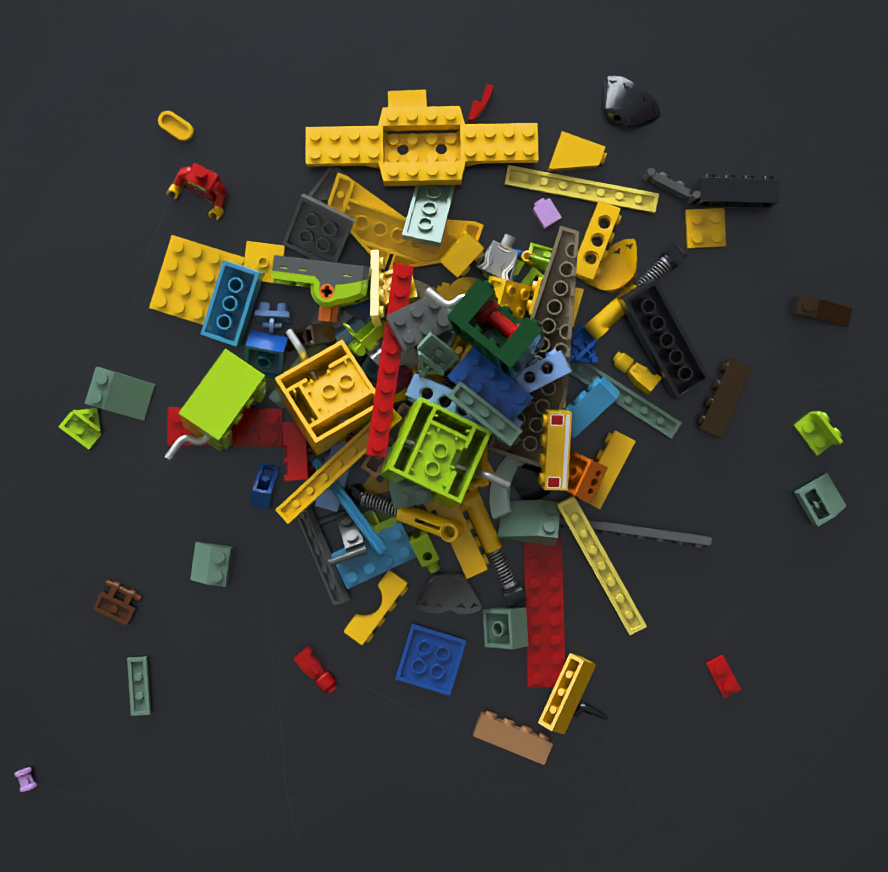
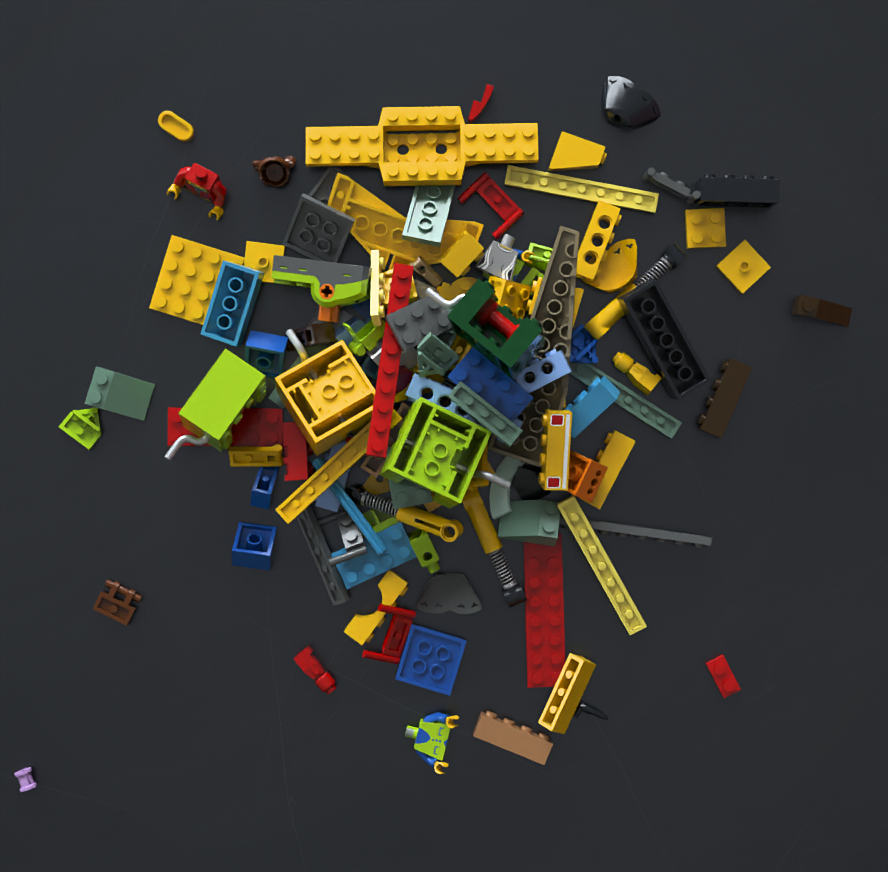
sand green plate [127,656,151,716] -> none
sand green slope [190,542,234,587] -> none
medium blue hips [254,302,291,334] -> none
yellow tile [388,90,427,107] -> none
yellow brick [435,502,490,579] -> none
sand green slope [482,607,528,649] -> none
lavender brick [532,198,562,230] -> none
lime bracket [793,411,843,456] -> none
sand green slope [794,473,846,526] -> none
none -> yellow plate [228,444,284,467]
none -> blue slope [232,522,277,571]
none -> reddish brown hair [252,156,296,187]
none -> red plate [362,604,416,664]
none -> torso [405,712,459,774]
none -> tan bar [410,256,443,288]
none -> red plate [457,172,524,240]
none -> yellow plate [716,240,771,294]

